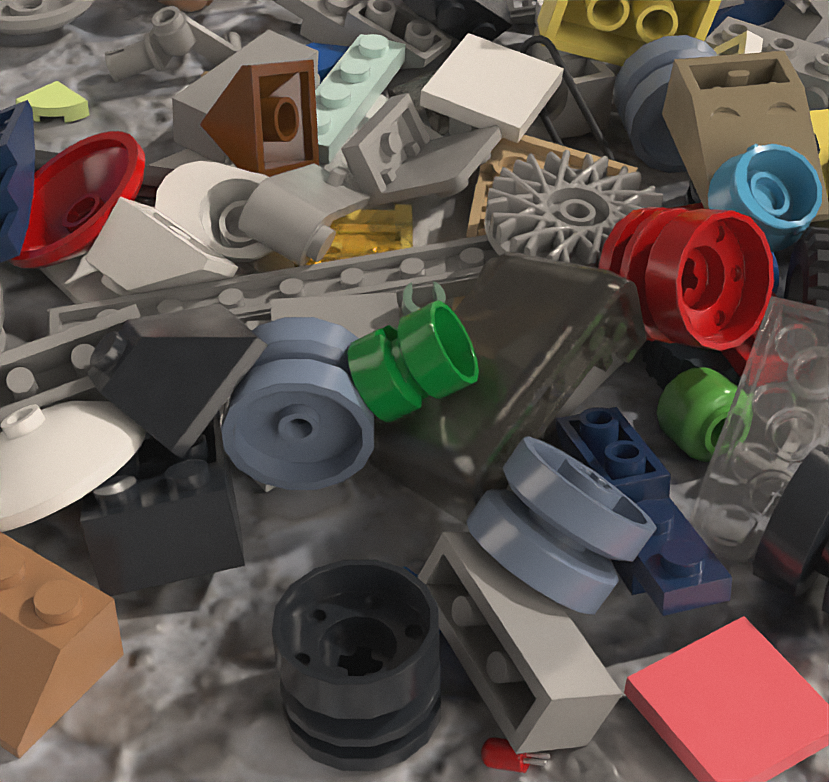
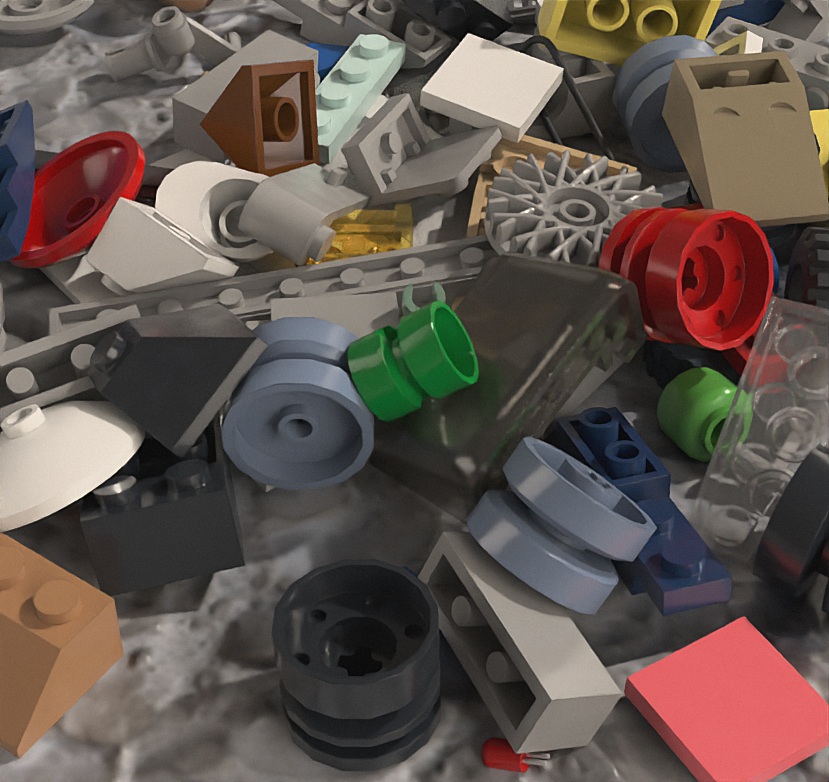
yellowish green tile [15,81,90,123] -> none
dark azure piece [708,144,822,252] -> none

